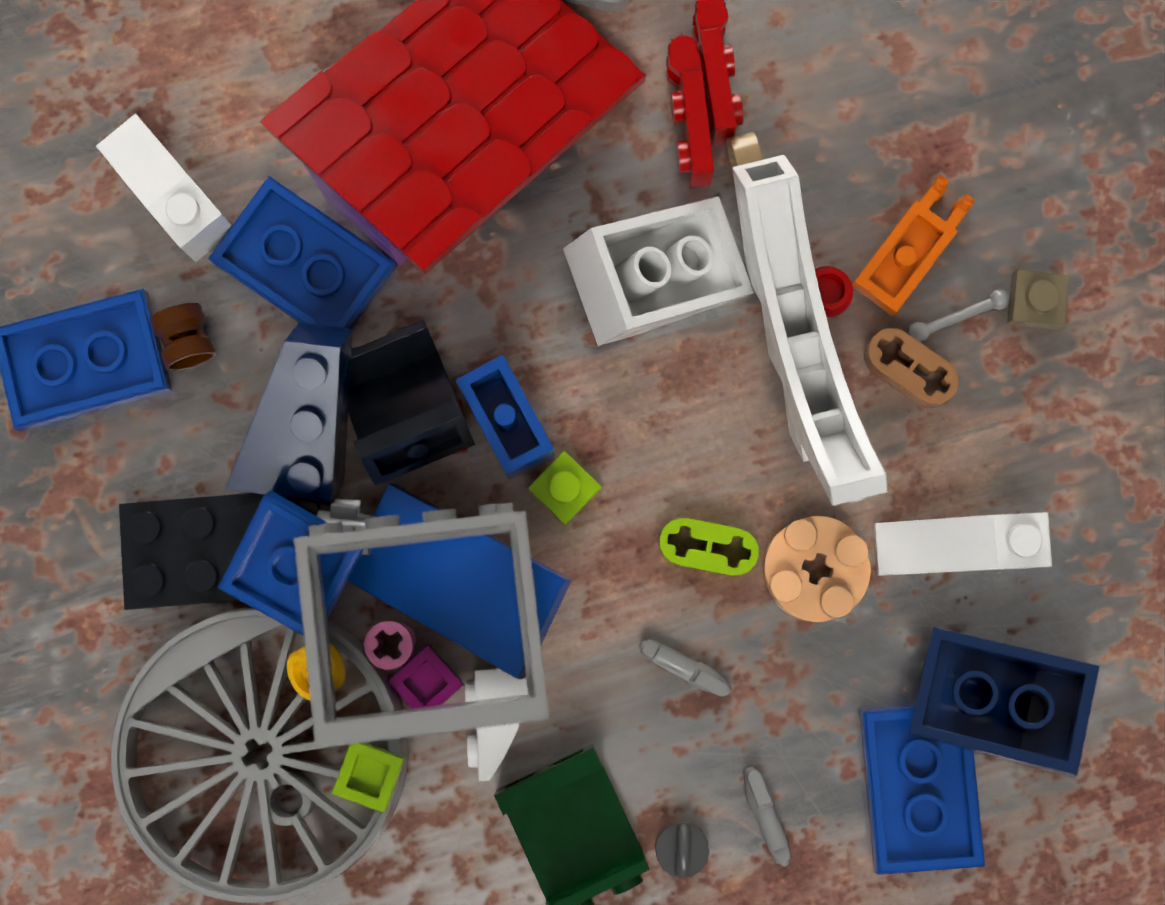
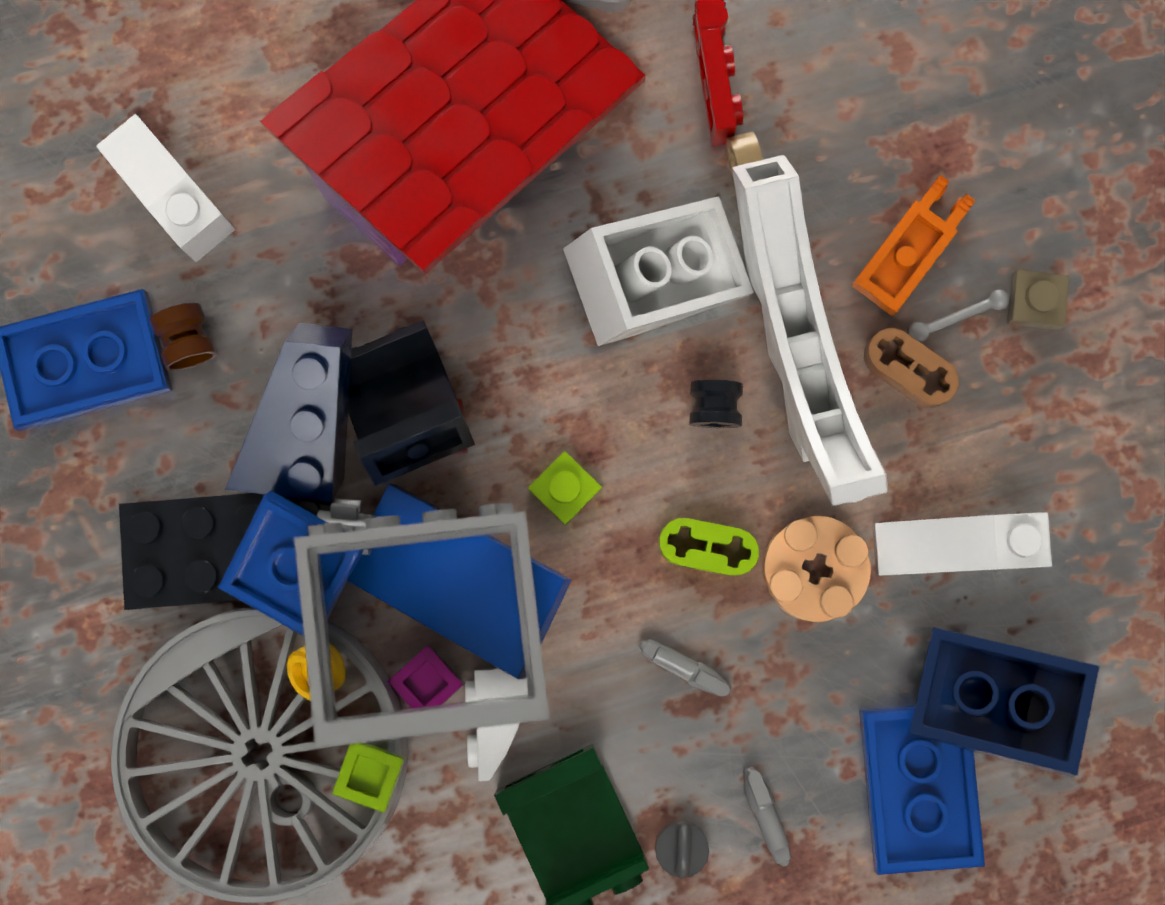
blue tile [208,176,397,329] -> none
bright pink bush [364,621,418,670] -> none
blue brick [456,355,555,481] -> none
red hinge [666,34,714,189] -> none
red plate [815,266,853,318] -> none
none -> black wheel [689,380,743,429]

